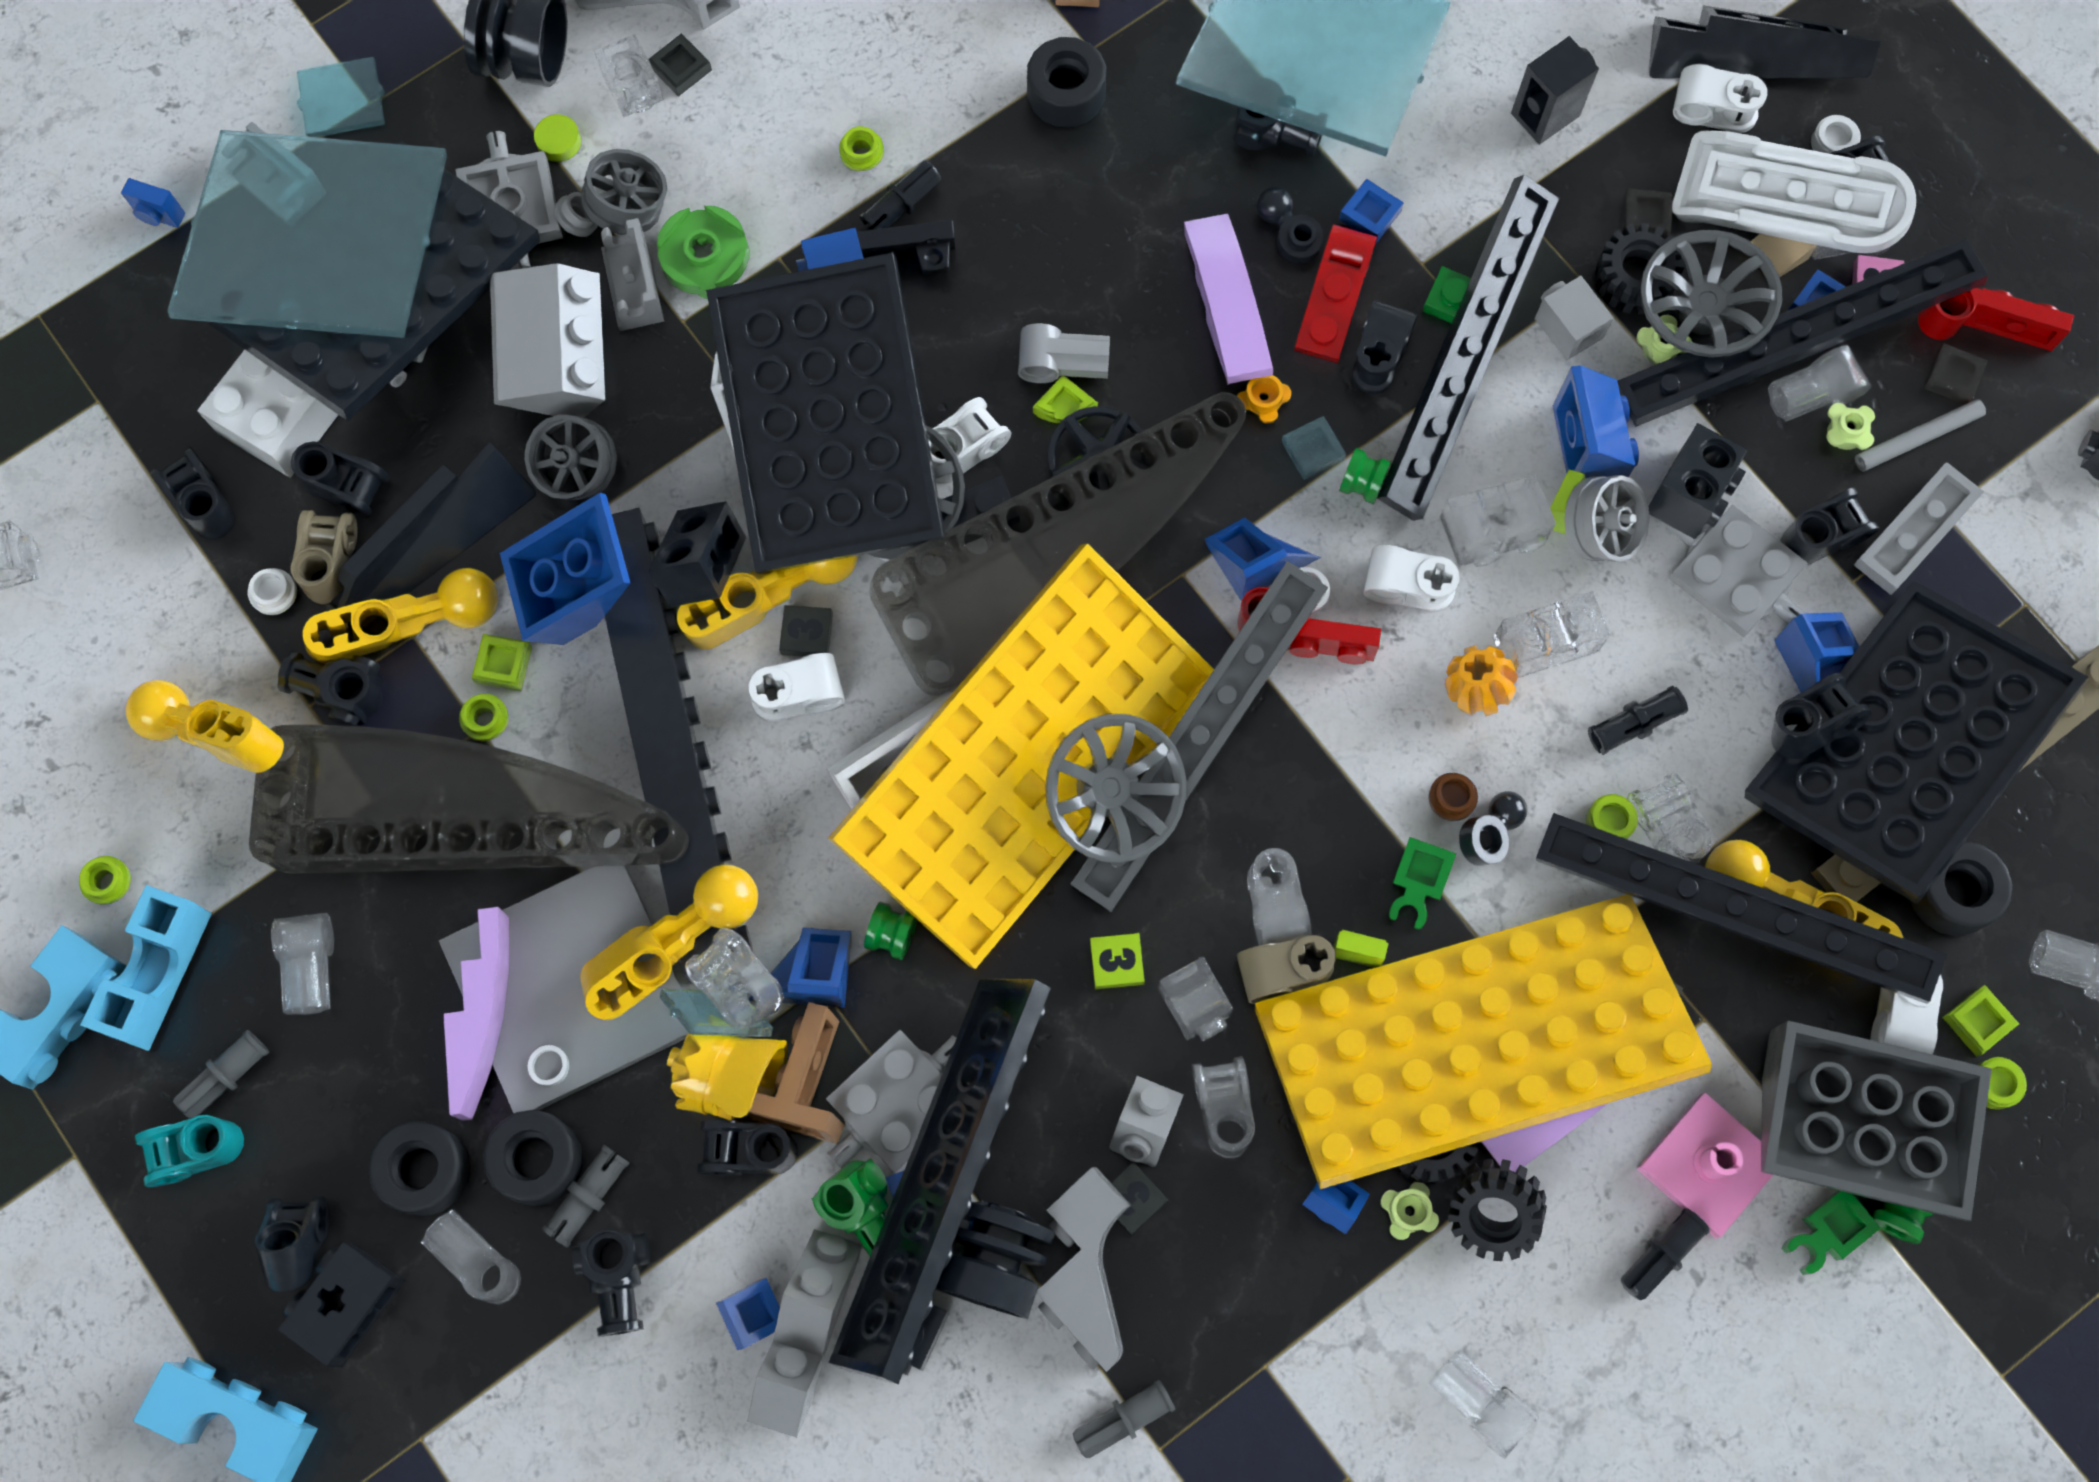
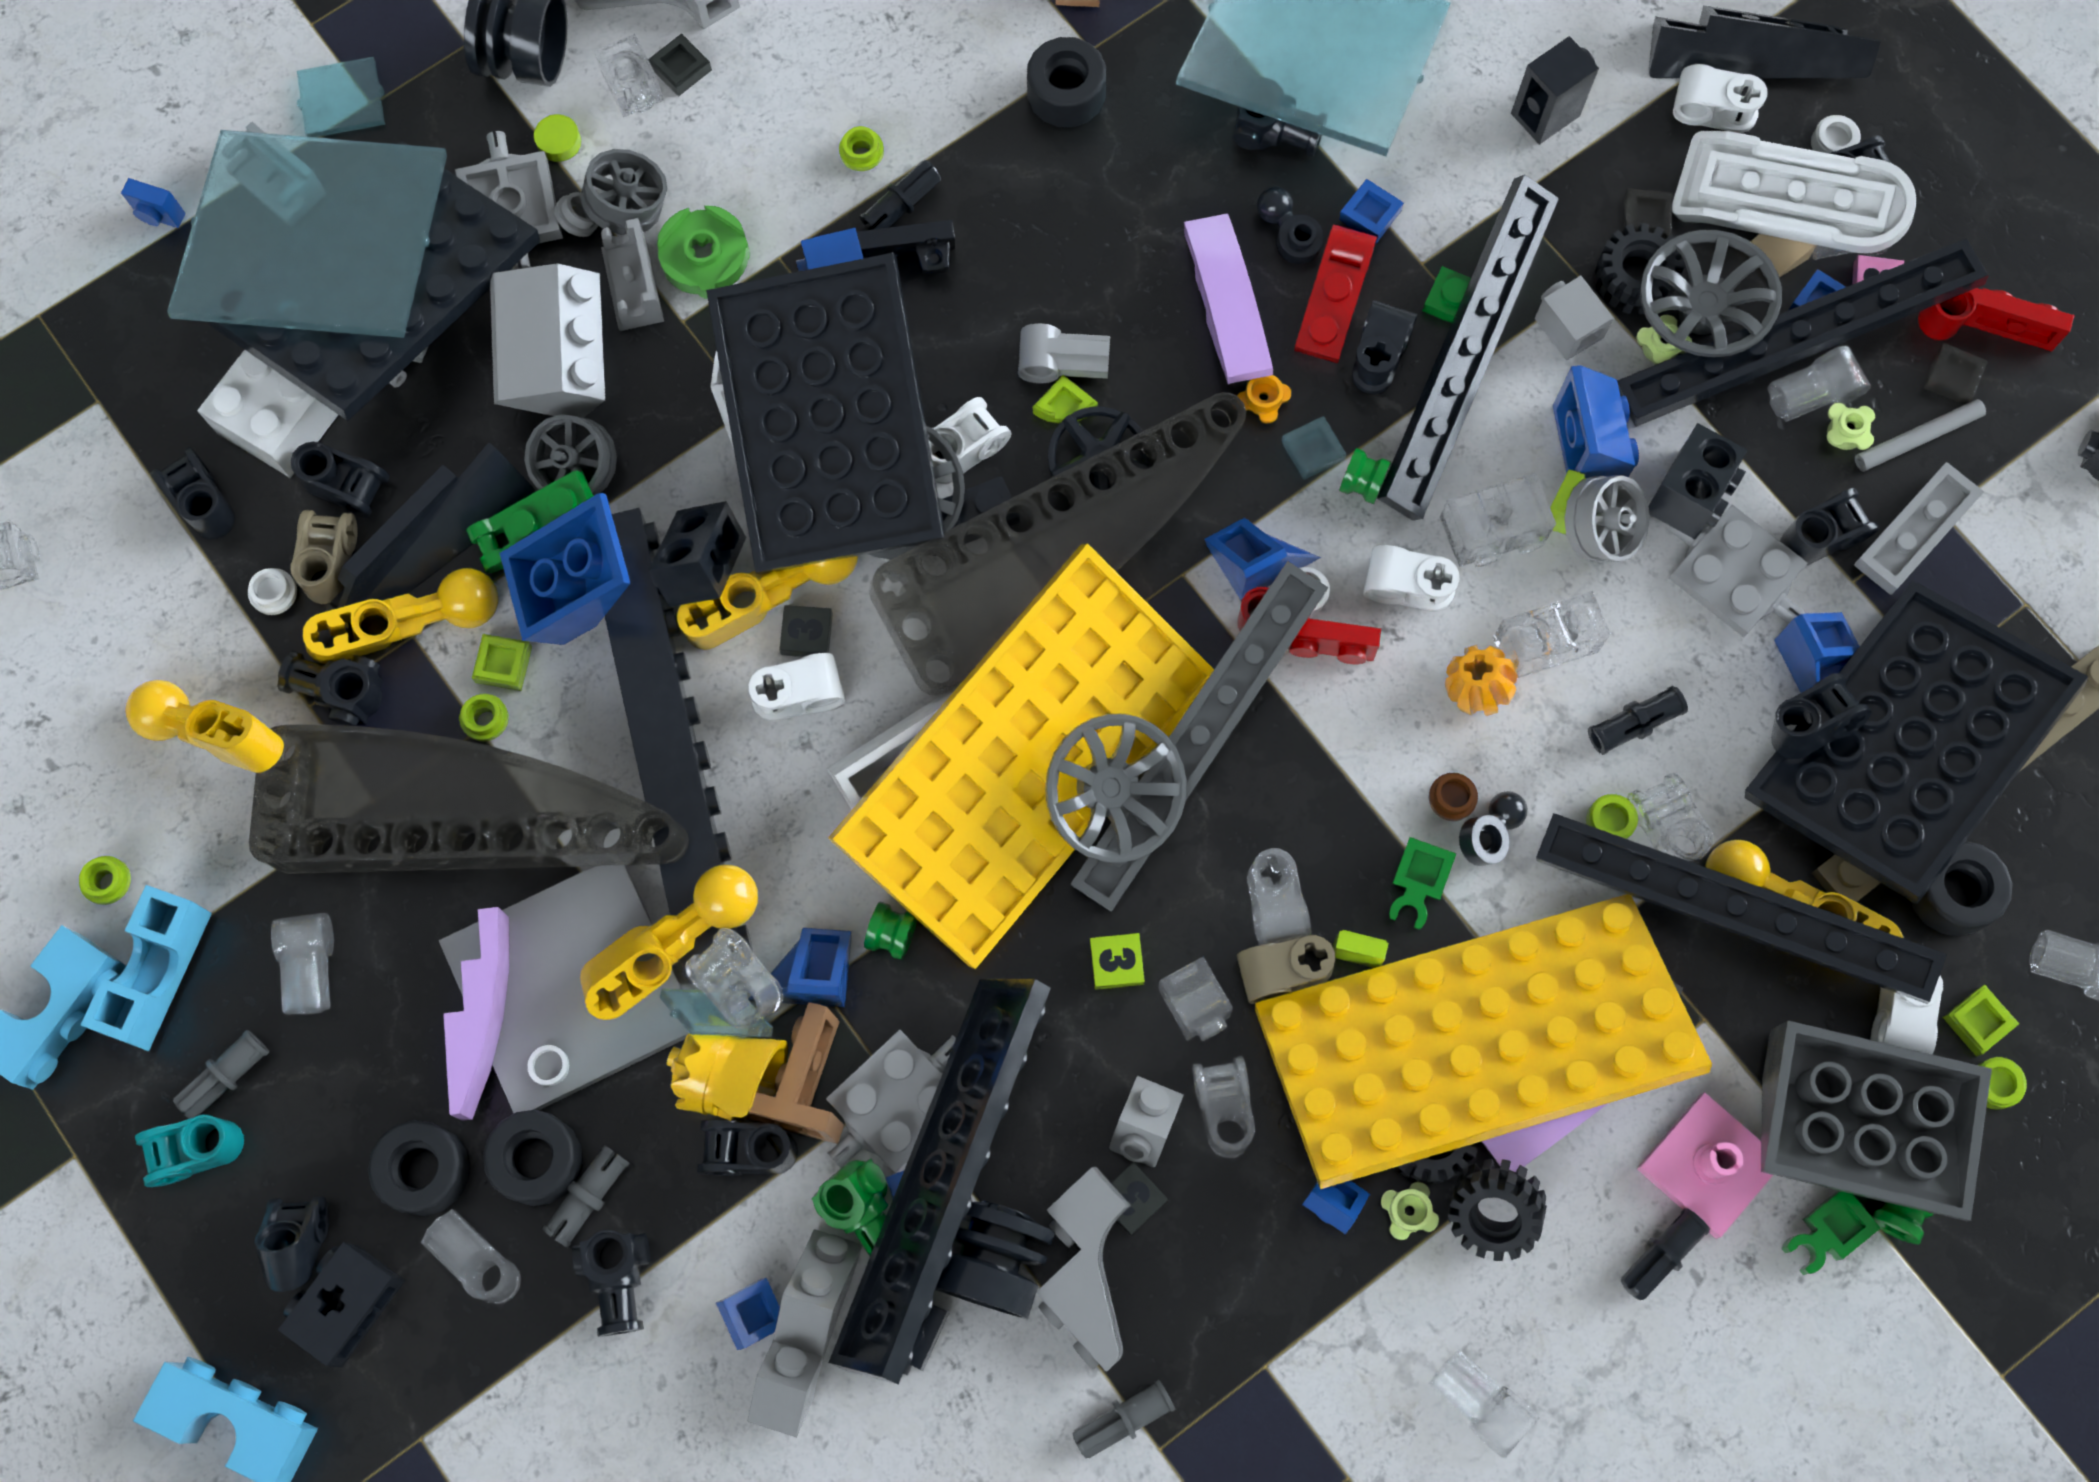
none -> green plate [466,470,593,573]

